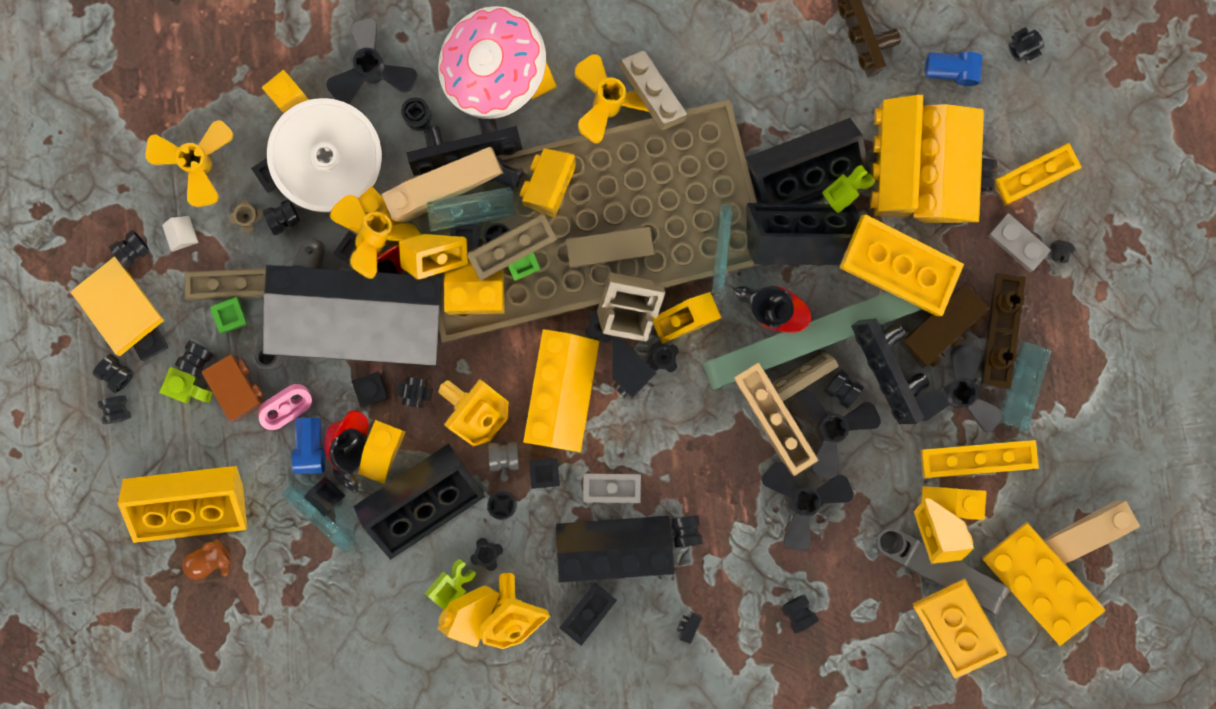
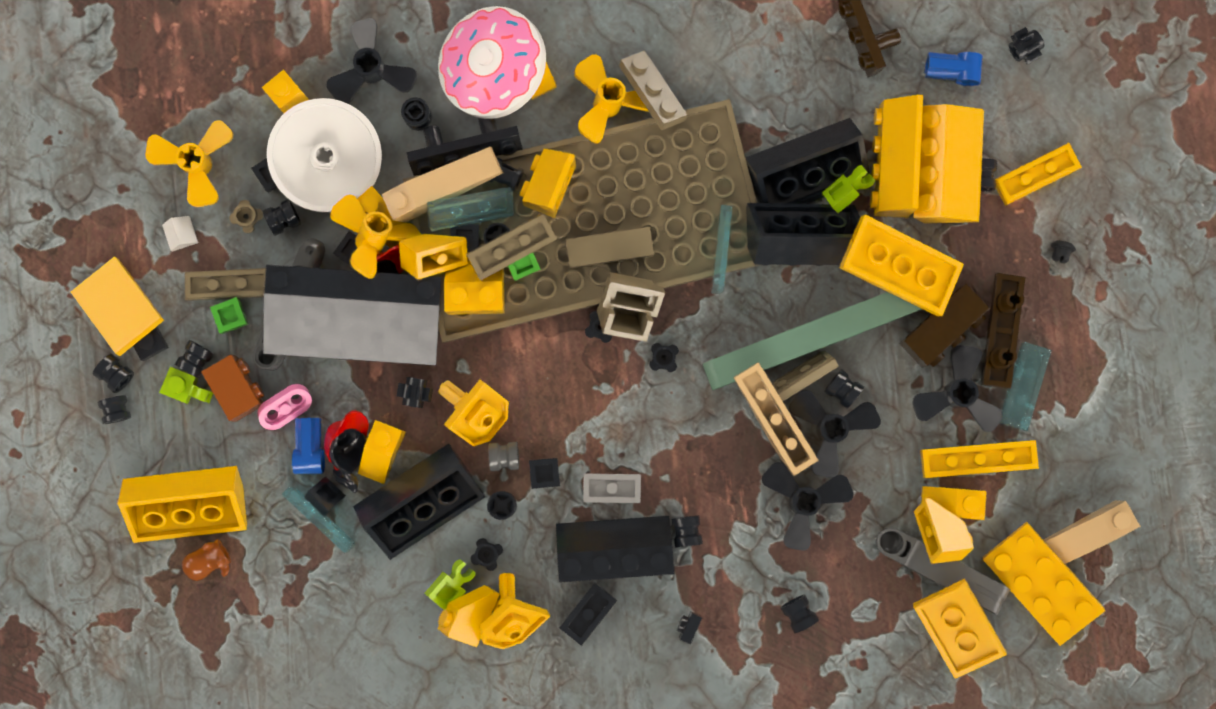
black wheel [109,229,150,269] -> none
black plate [352,372,389,408] -> none
yellow slope [523,329,600,452] -> none
black slope [612,336,657,399] -> none
yellow slope [652,292,721,344] -> none
black hair [733,286,811,333] -> none
black plate [851,318,929,425] -> none
light grey plate [988,213,1051,272] -> none

